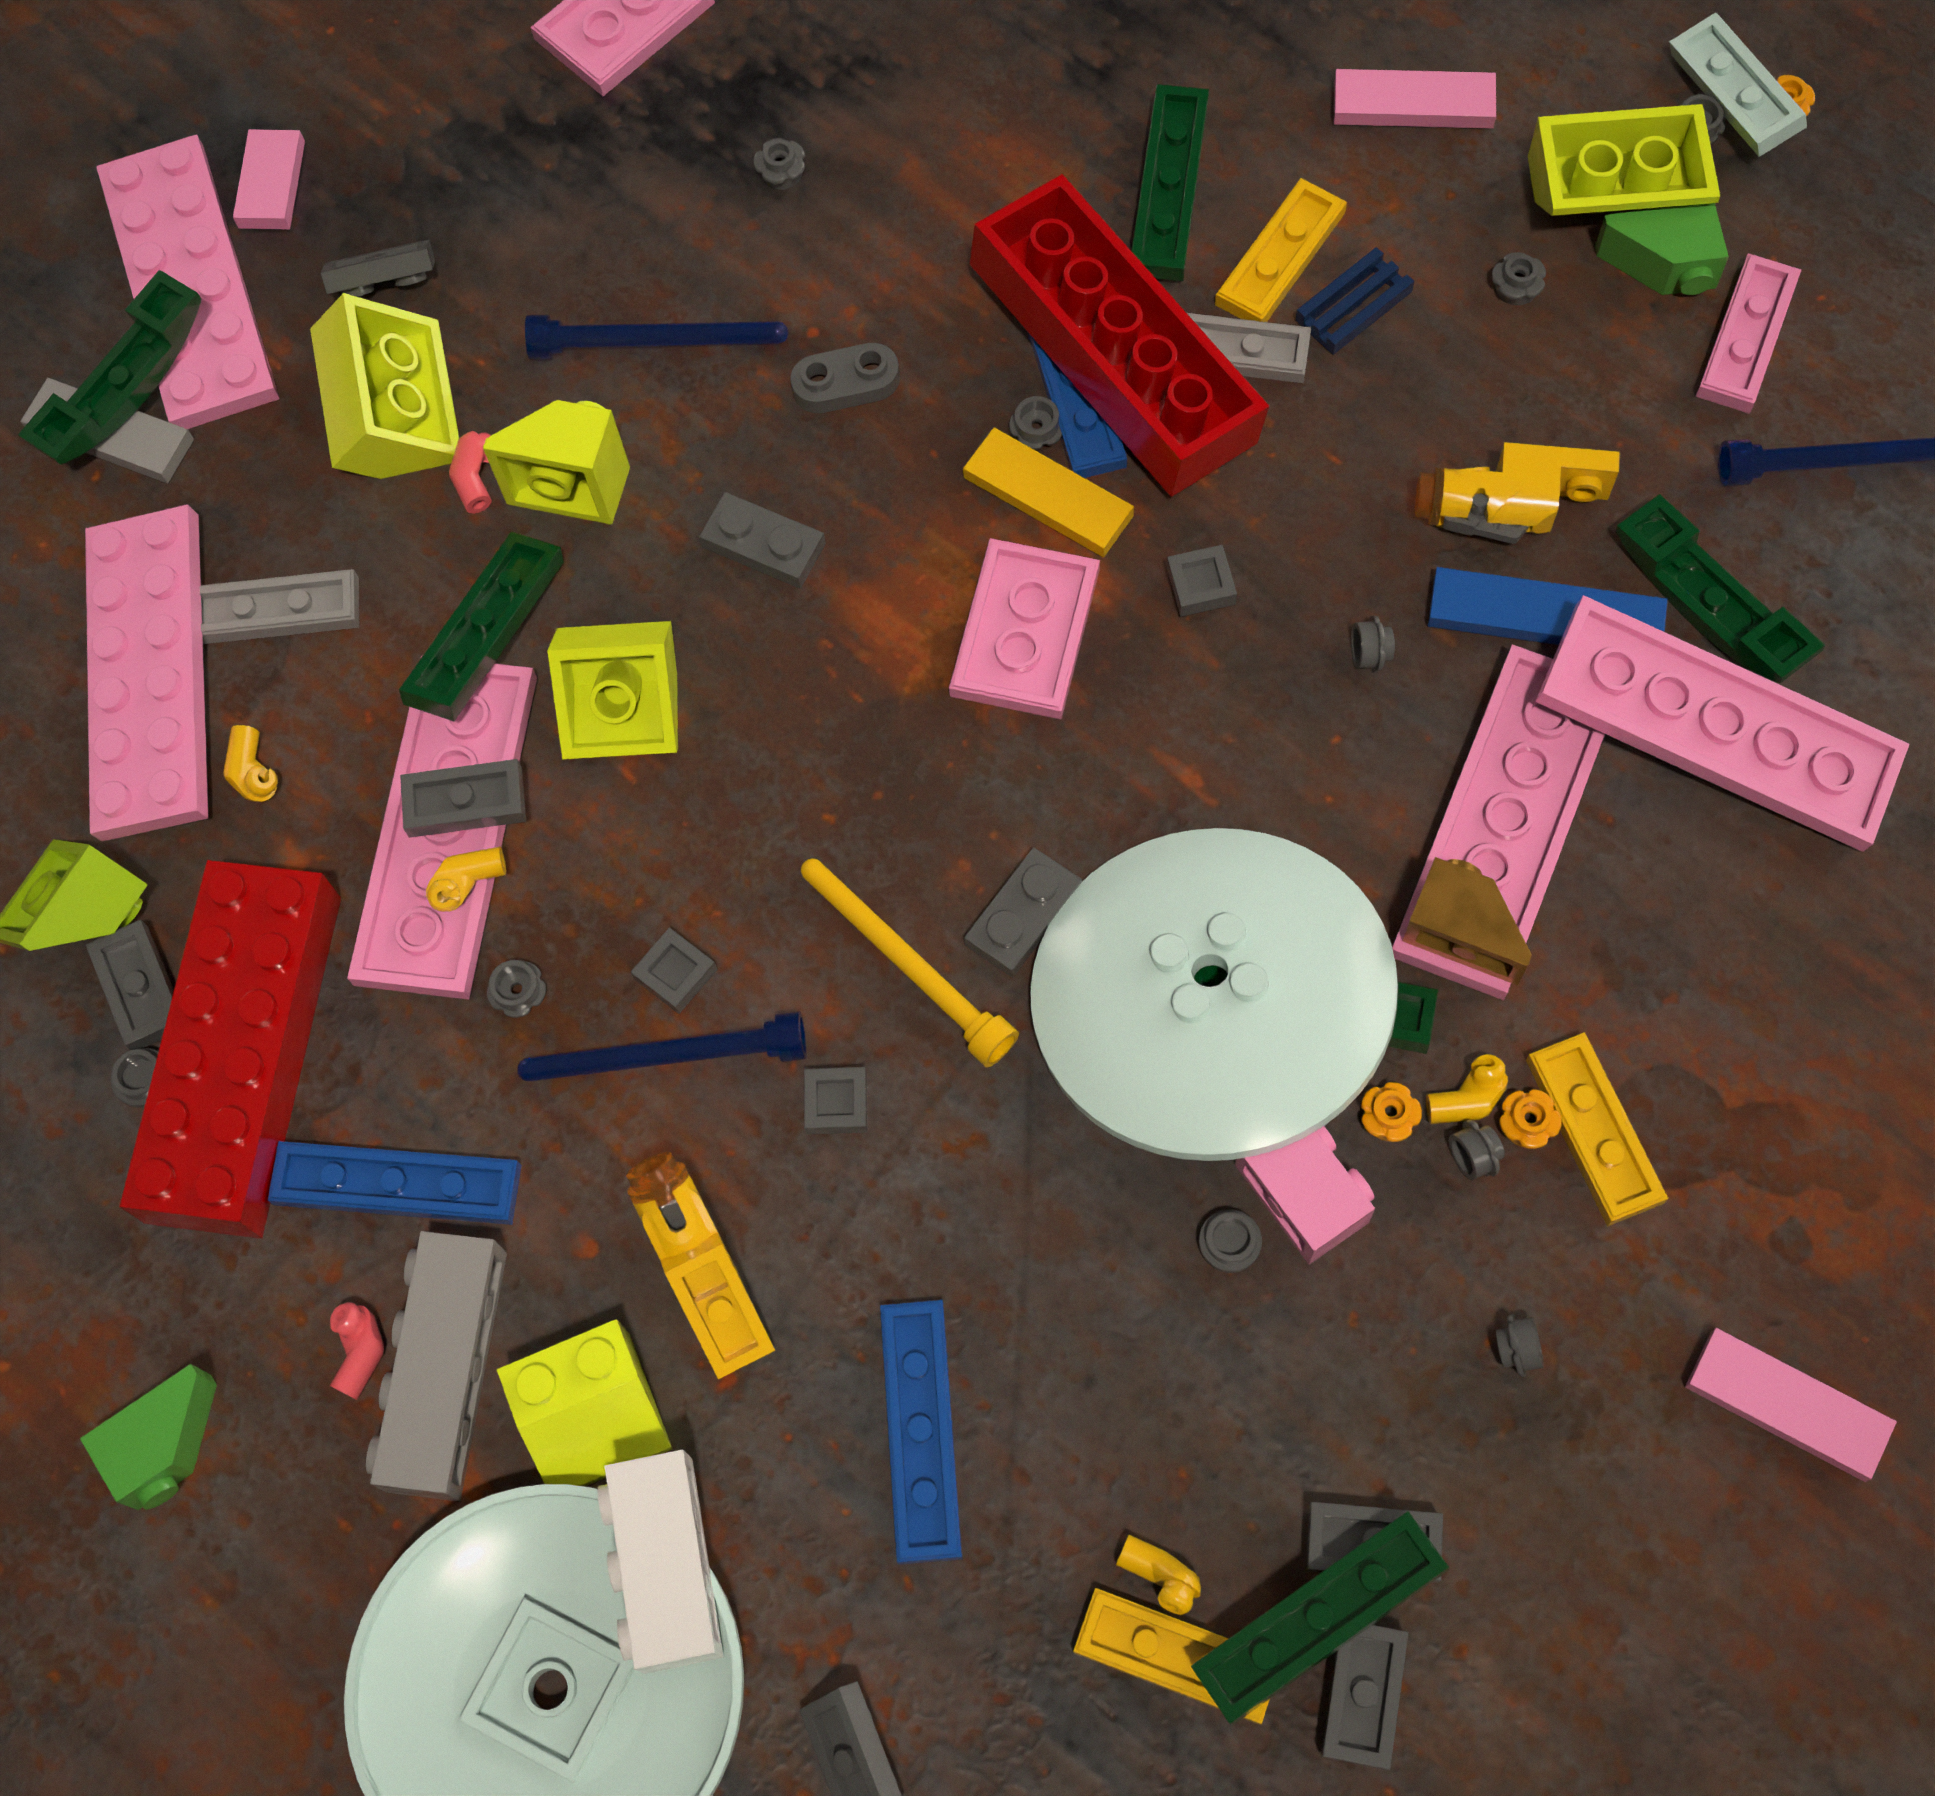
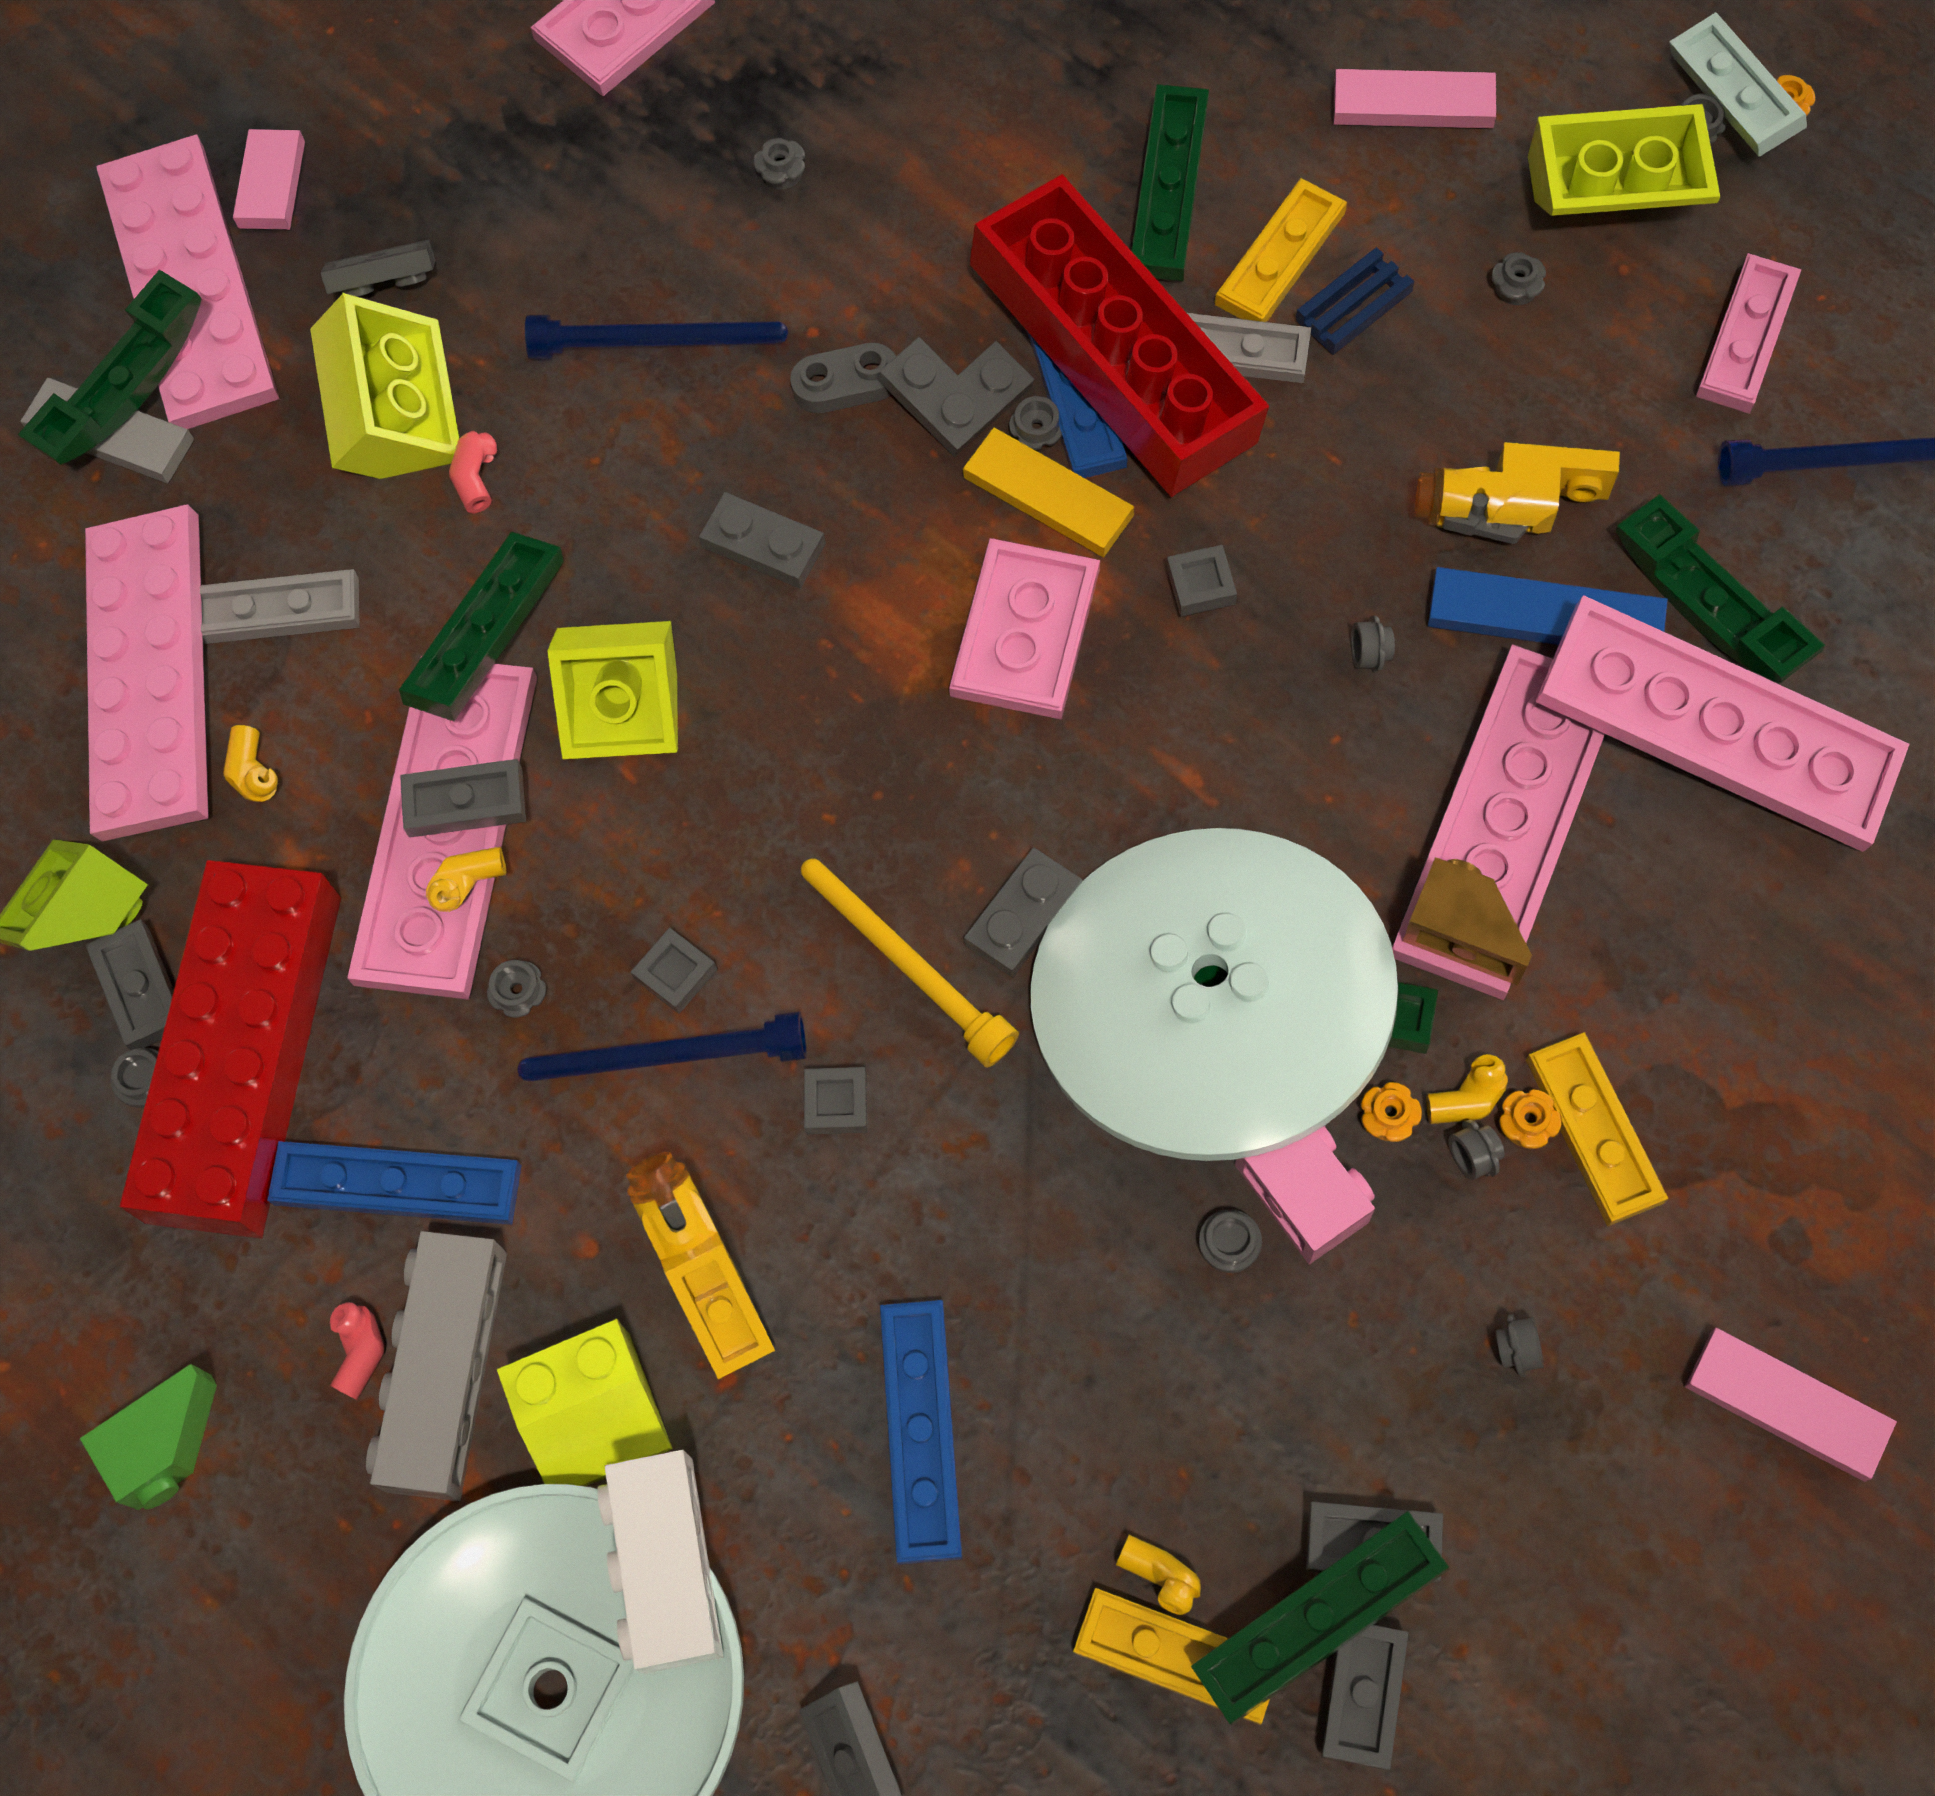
neon yellow slope [483,400,630,525] -> none
bright green slope [1595,203,1729,295] -> none
none -> dark grey plate [878,337,1035,457]

